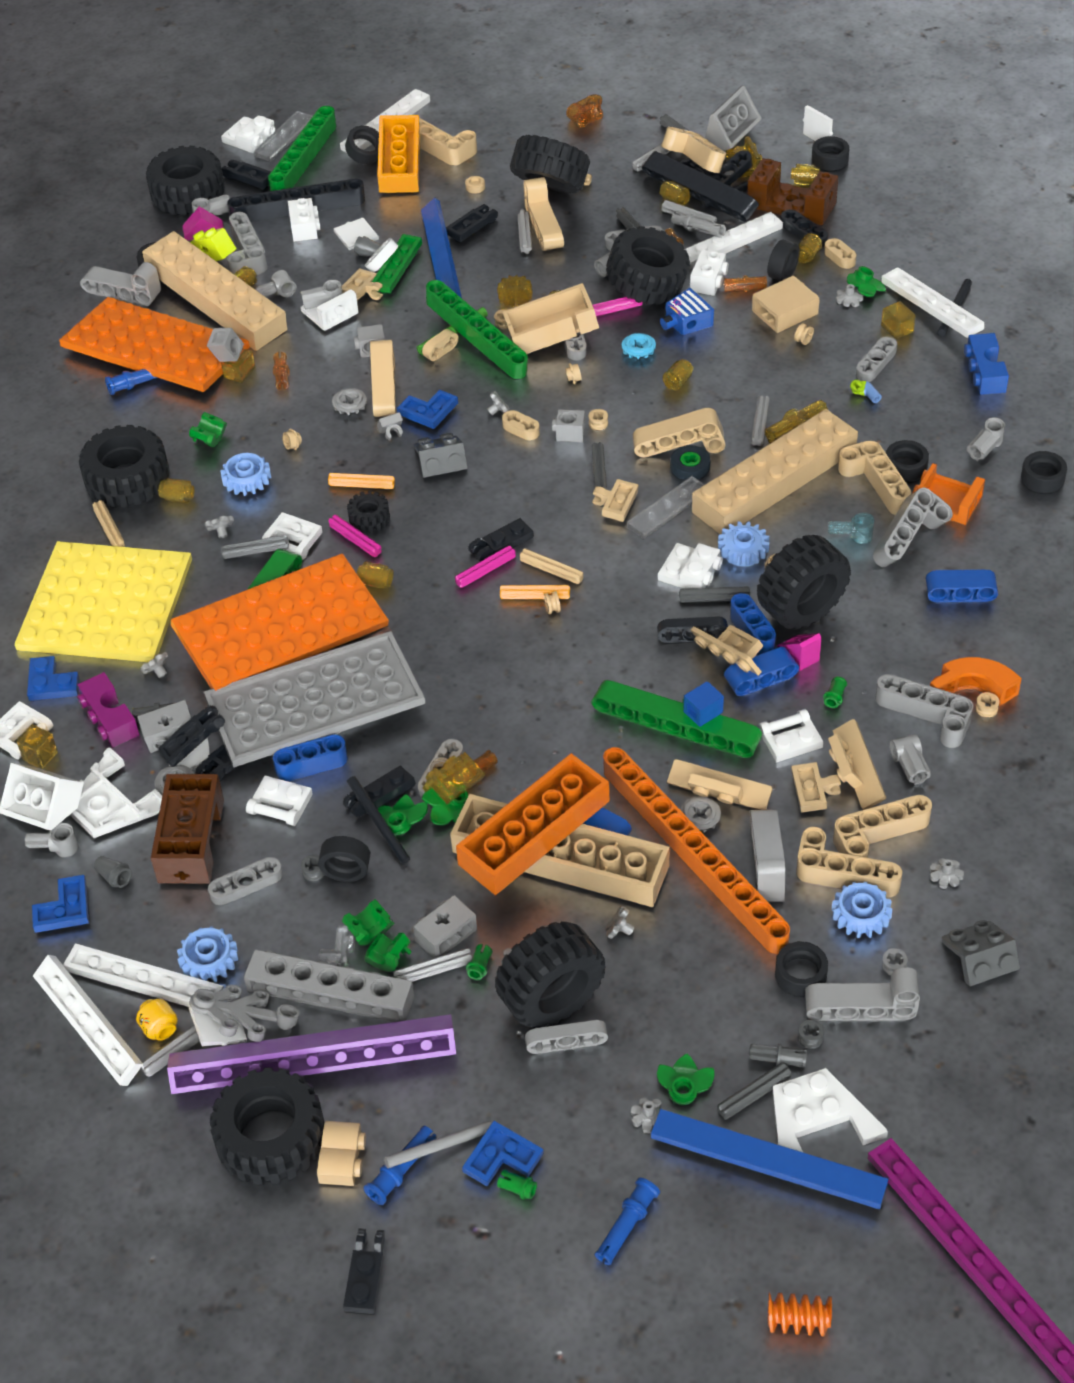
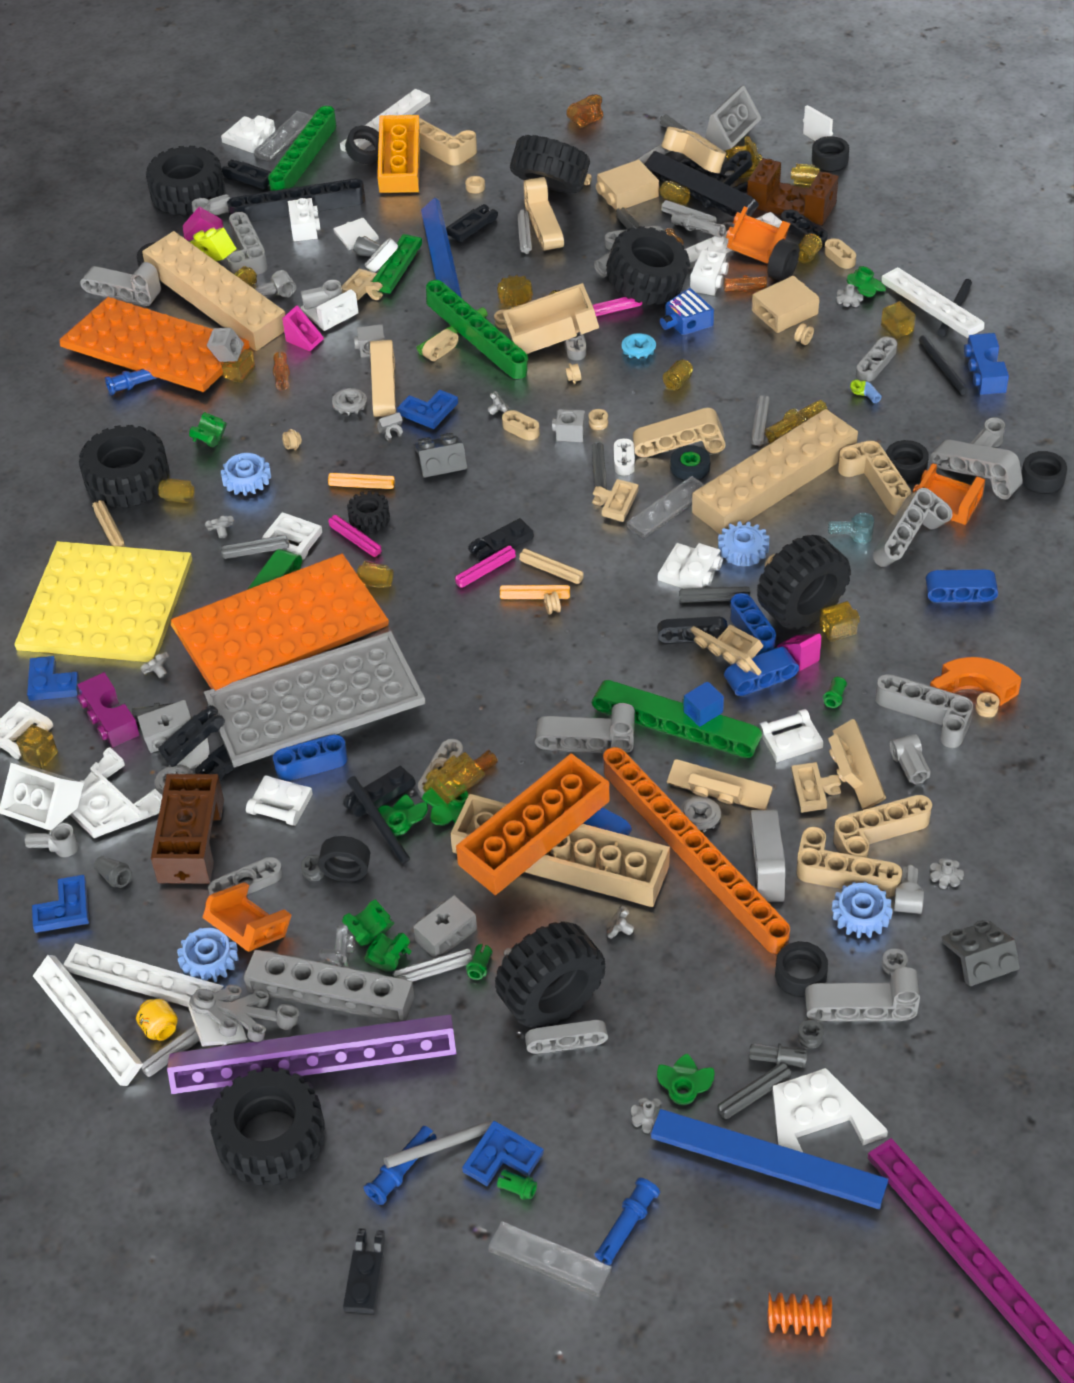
tan brick [317,1121,366,1186] -> none
none -> orange panel [203,882,292,952]
none -> dark pink slope [282,305,324,351]
none -> clear tile [488,1221,612,1298]
none -> light grey beam [535,703,635,753]
none -> tan brick [596,160,659,210]
none -> white beam [614,438,635,476]
none -> orange panel [726,206,790,264]
none -> clear yellow brick [820,601,860,642]
none -> light grey axle [894,865,924,914]
none -> black bar [919,335,968,395]
none -> light grey beam [930,440,1023,499]

